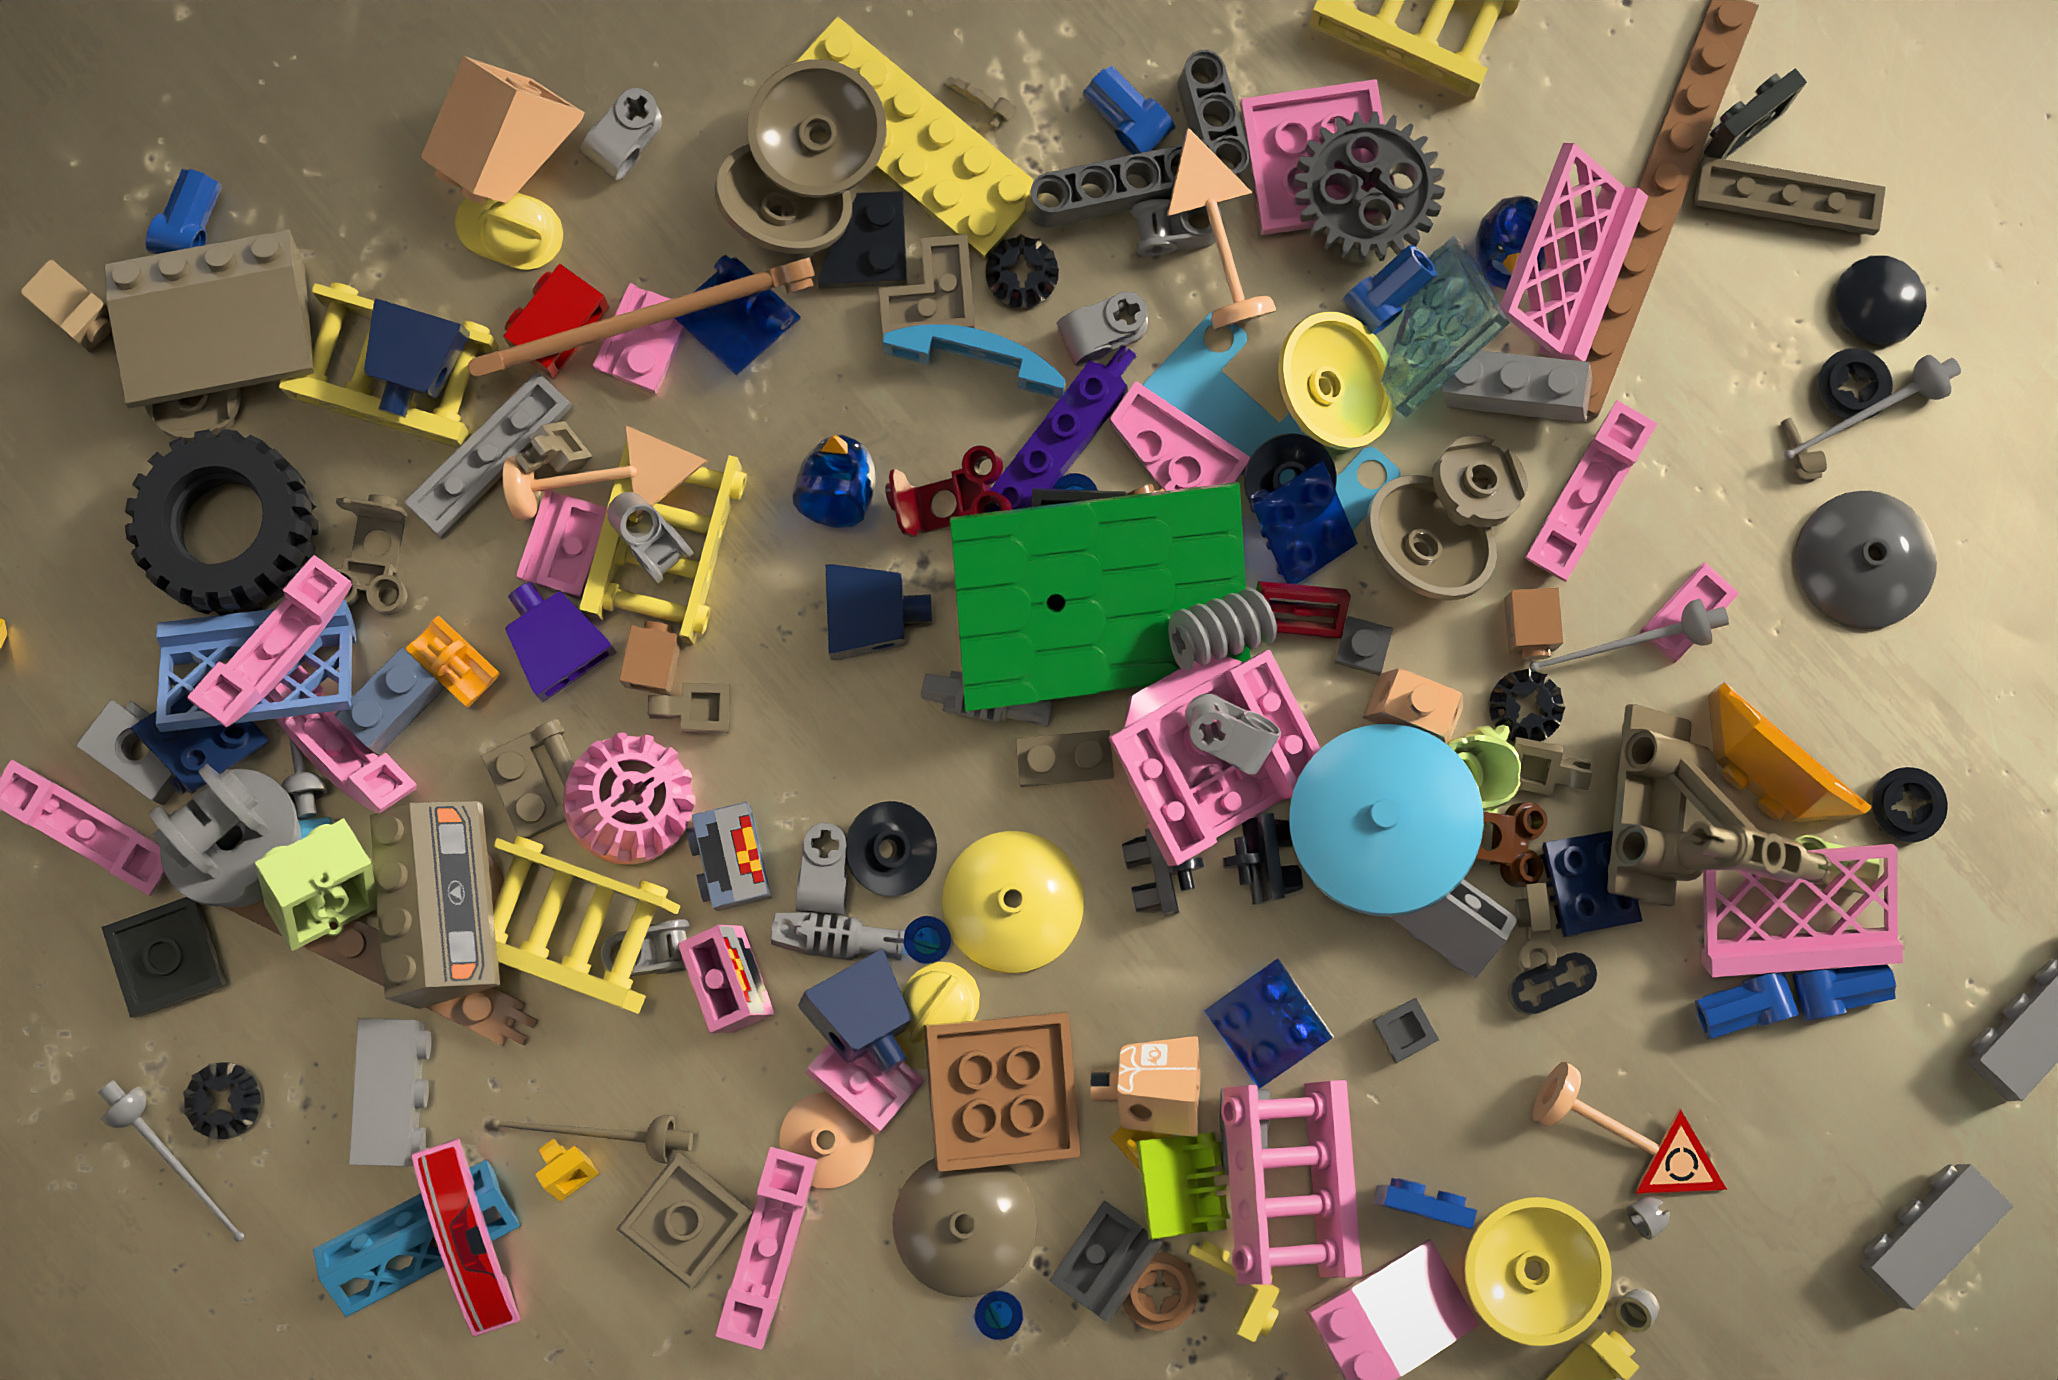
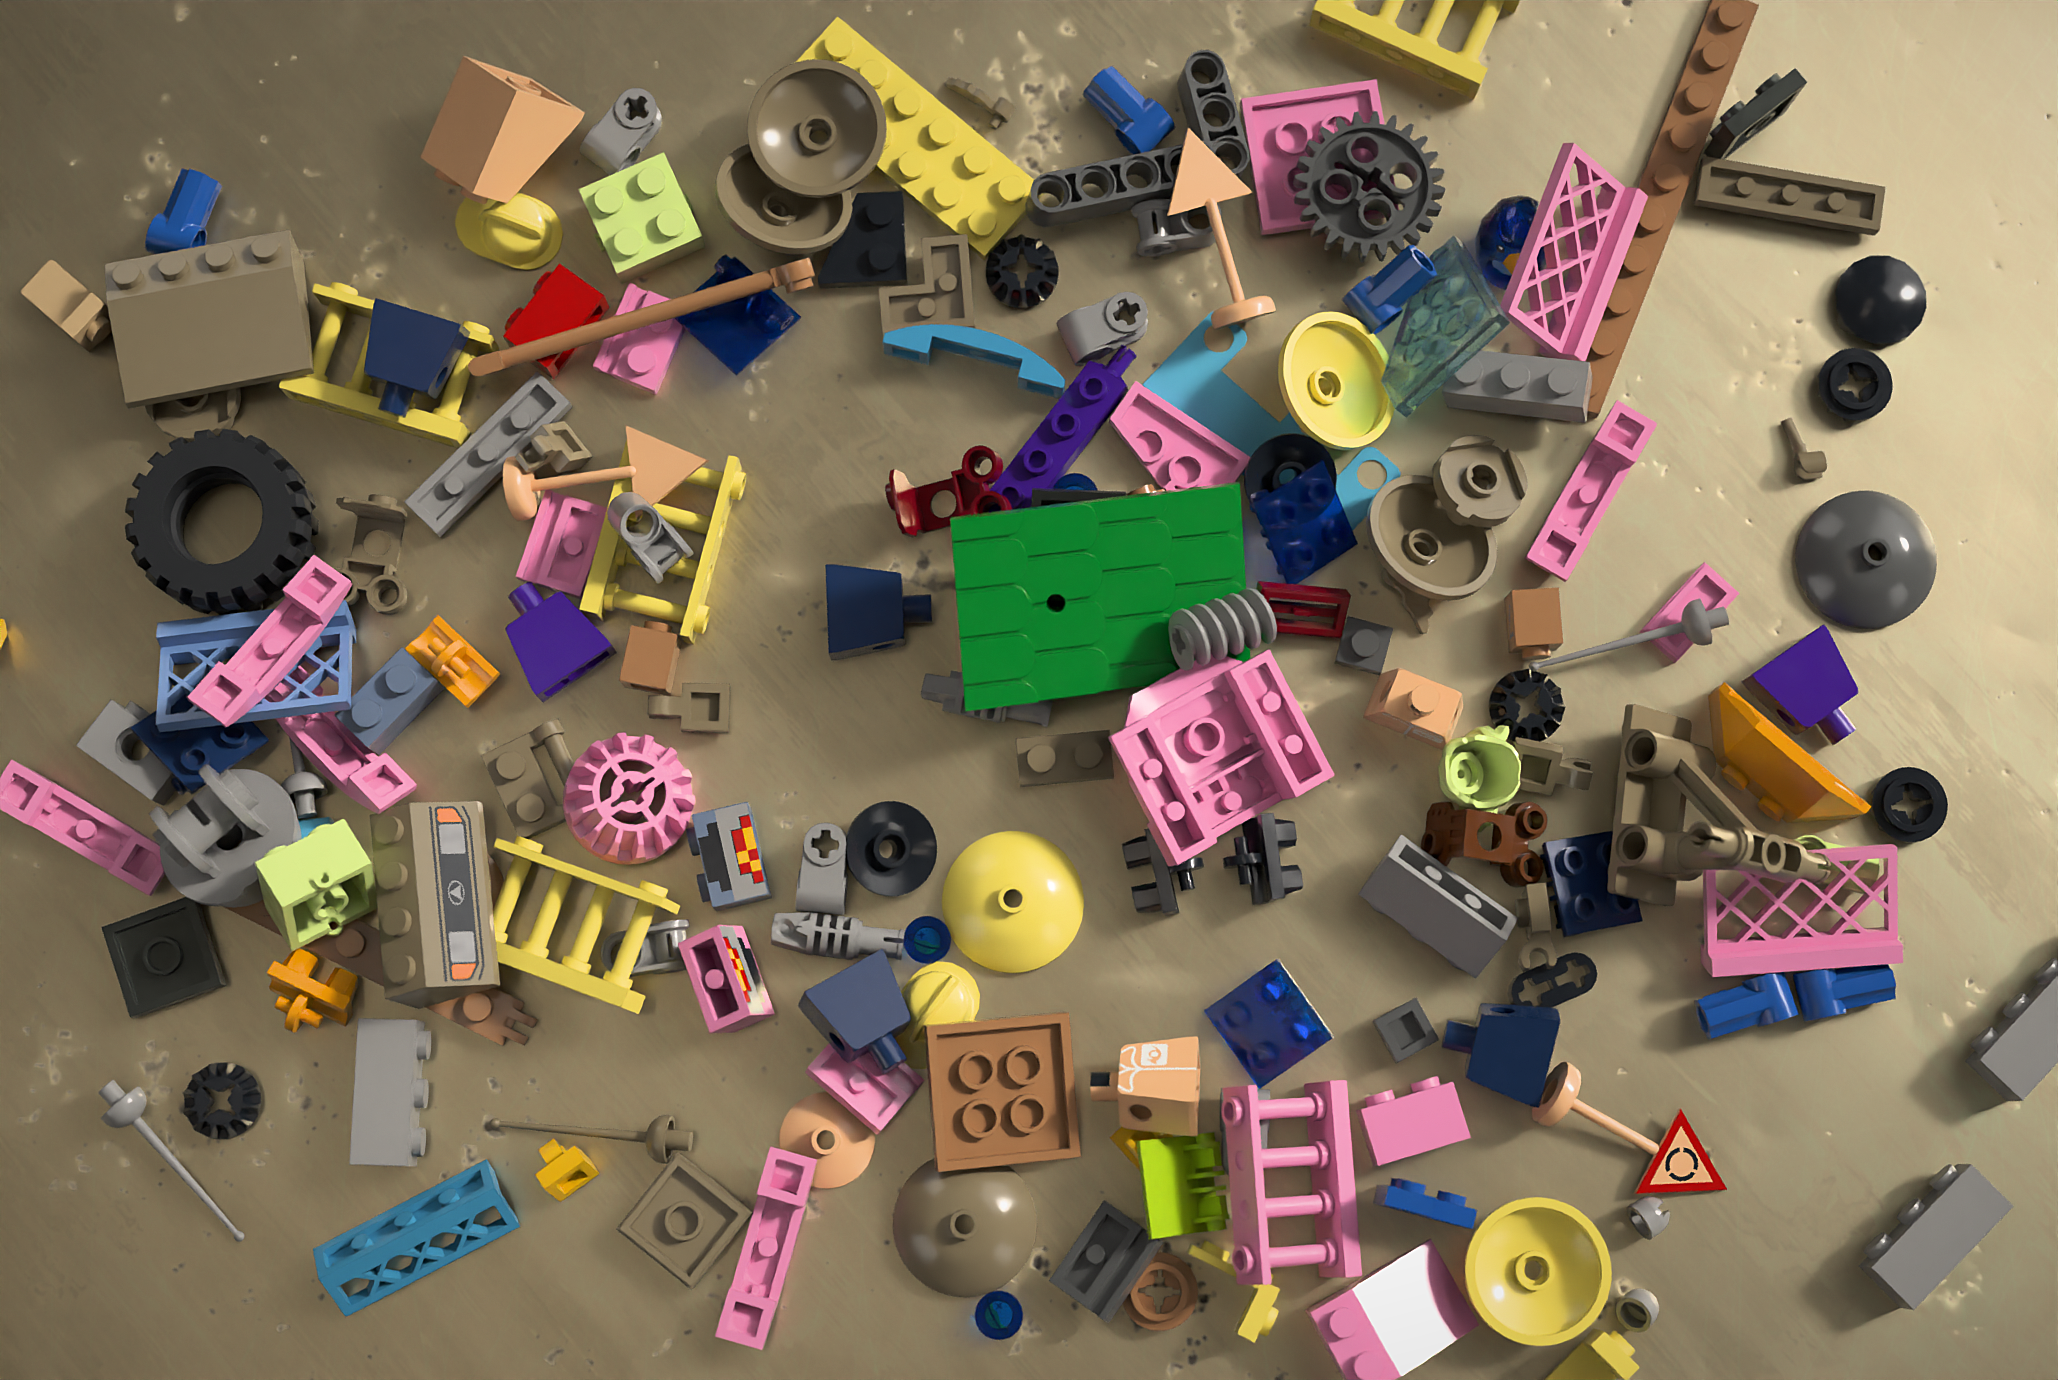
slope [412,1138,520,1337] -> none
clear blue piece [792,434,876,528] -> none
light grey piece [1185,694,1281,775] -> none
medium azure dish [1289,724,1483,916] -> none
light grey sword [1784,355,1961,459] -> none
none -> light orange hips [267,948,358,1033]
none -> yellowish green brick [578,152,705,284]
none -> bright pink brick [1356,1076,1471,1166]
none -> dark tan piece [1381,568,1433,634]
none -> dark blue torso [1441,1003,1561,1108]
none -> dark purple torso [1742,625,1859,745]

